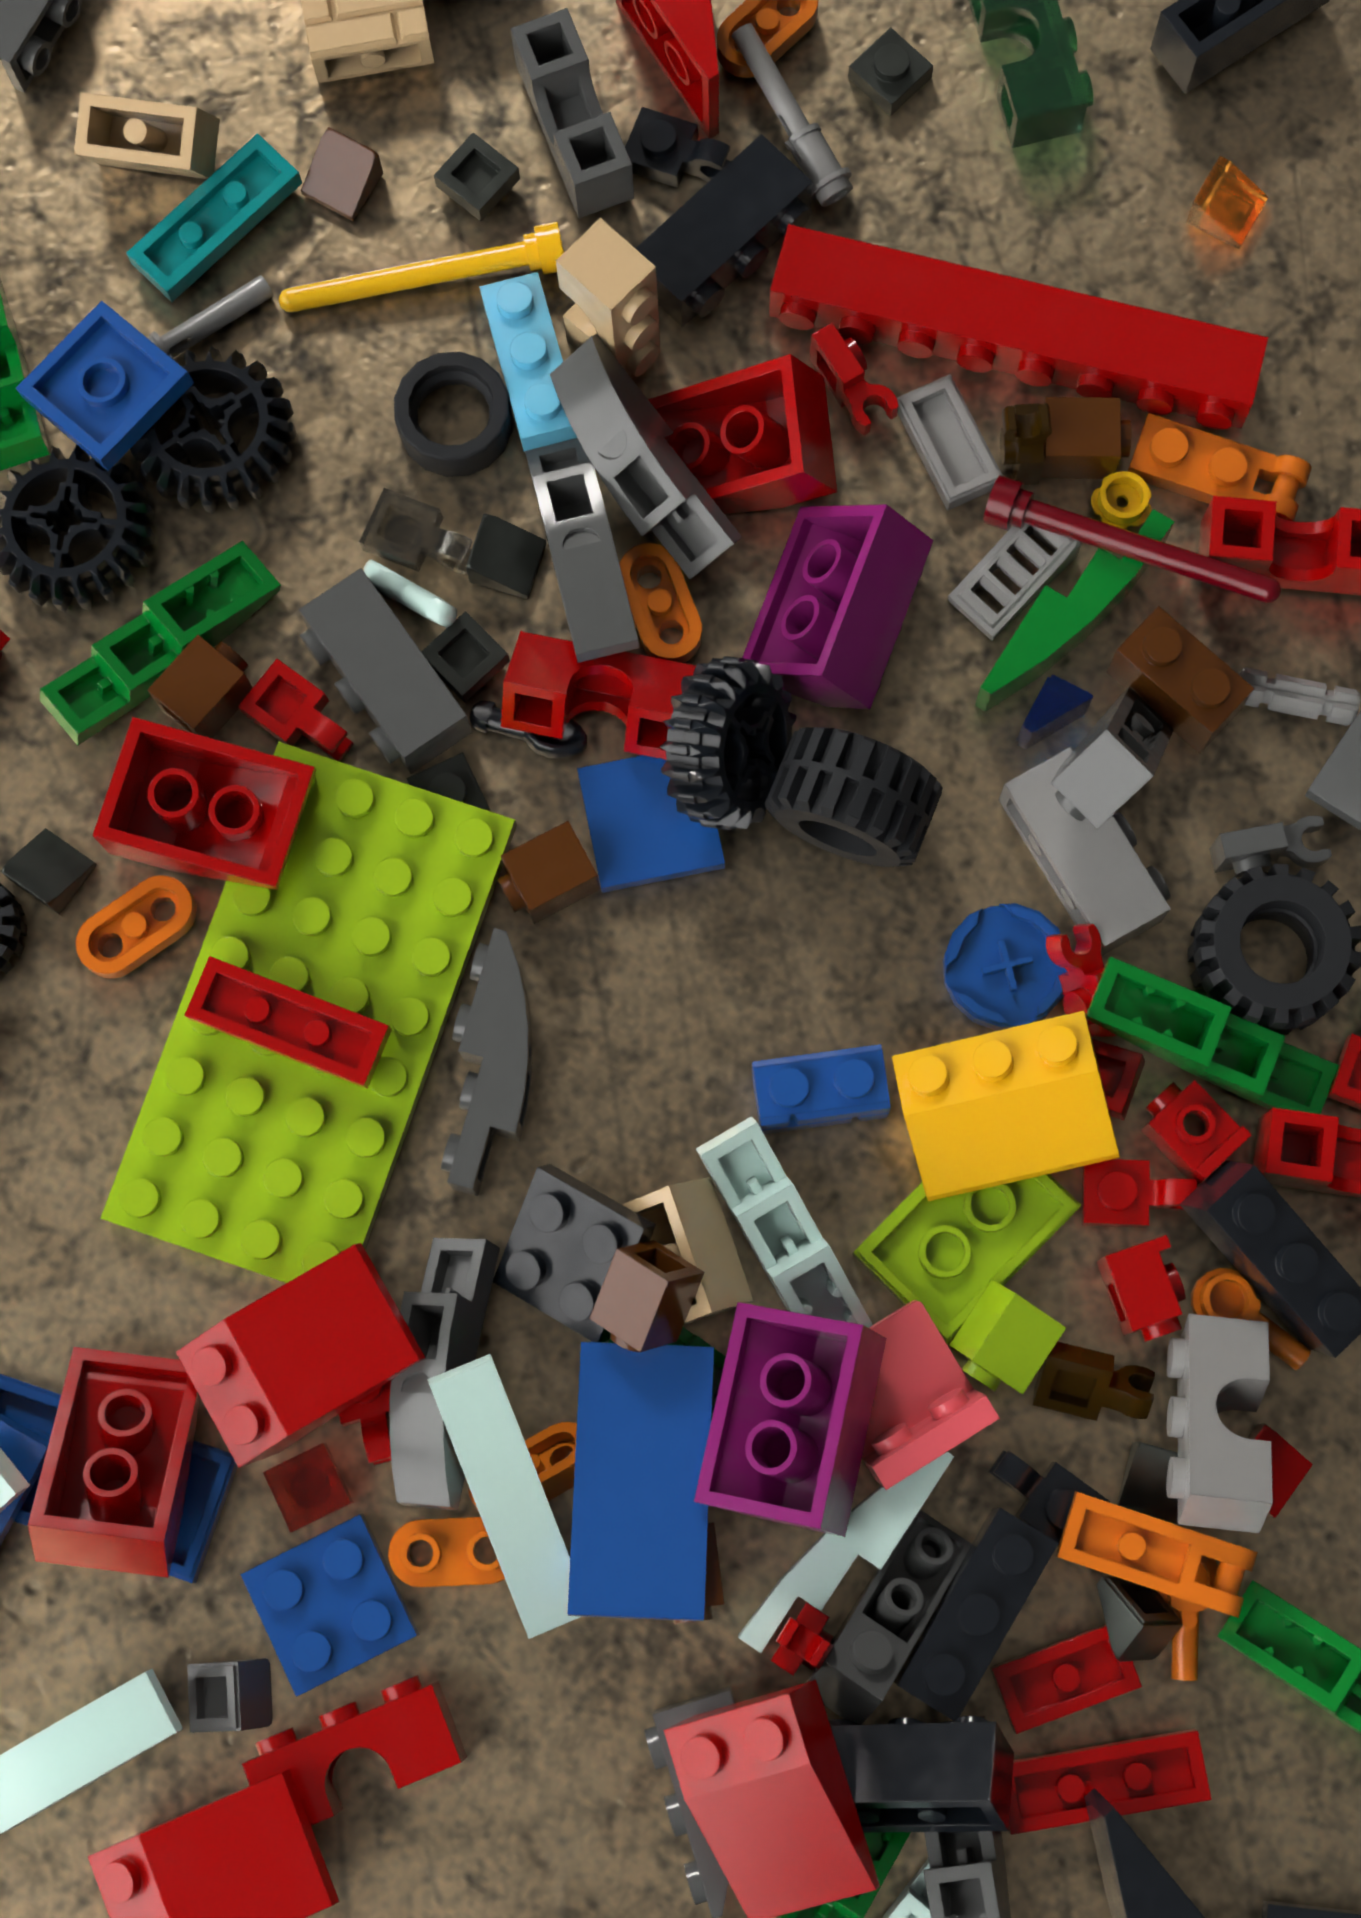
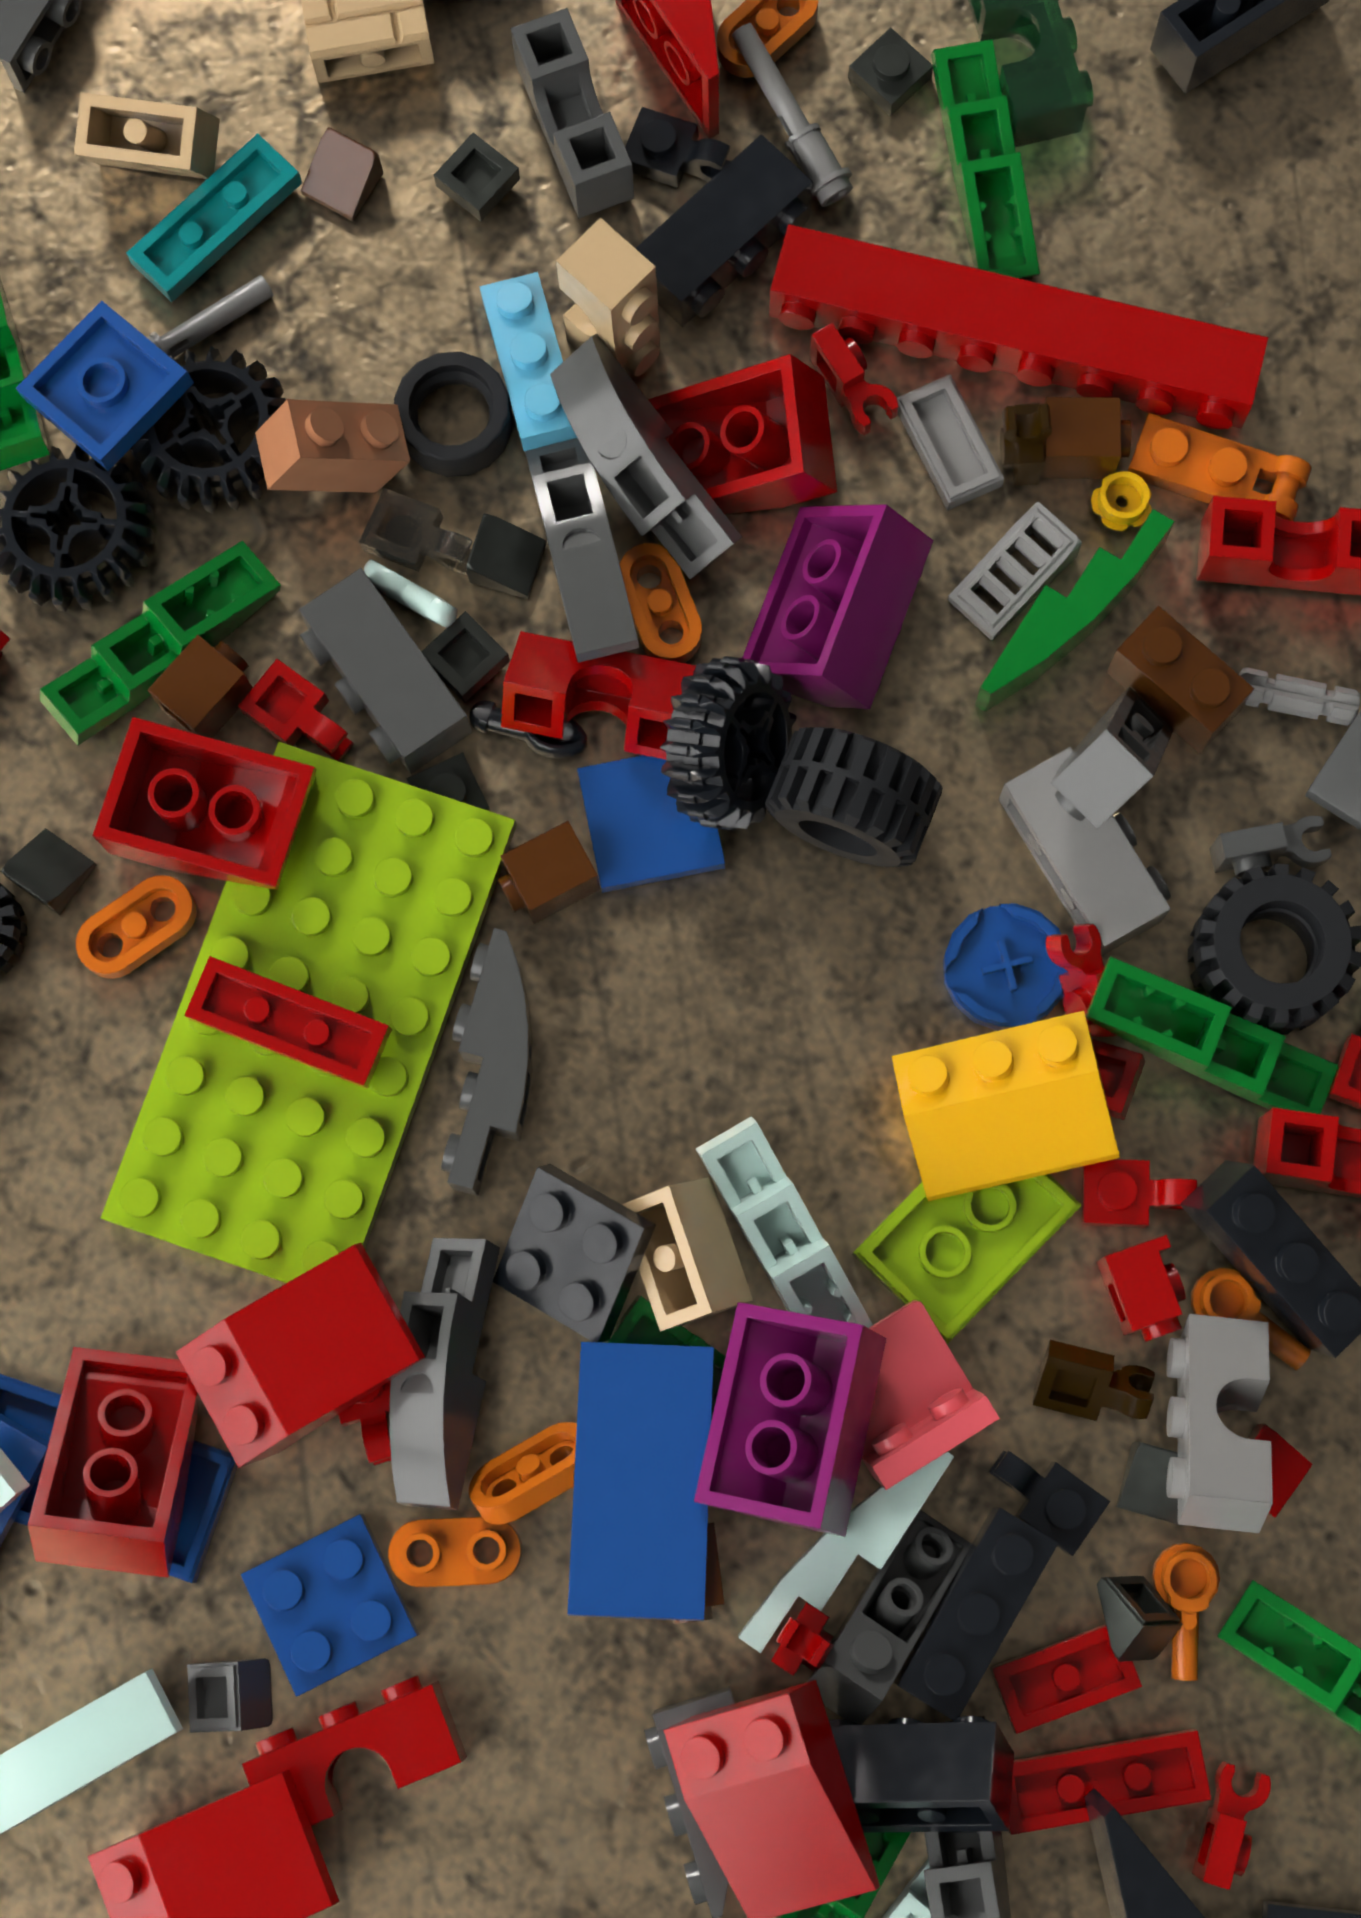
clear red plate [263,1443,354,1533] -> none
yellow piece [279,222,564,313] -> none
light aqua slope [427,1354,582,1639] -> none
brick [589,1240,705,1352] -> none
blue brick [752,1044,891,1134] -> none
lime brick [949,1280,1066,1395] -> none
dark red piece [983,475,1281,603] -> none
clear blue slope [1017,674,1093,749] -> none
orange plate [1056,1491,1258,1618] -> none
red brick [1141,1080,1252,1184] -> none
clear orange slope [1186,156,1268,249] -> none
none -> nougat brick [255,399,410,493]
none -> green slope [931,39,1040,279]
none -> red plate [1192,1761,1271,1890]

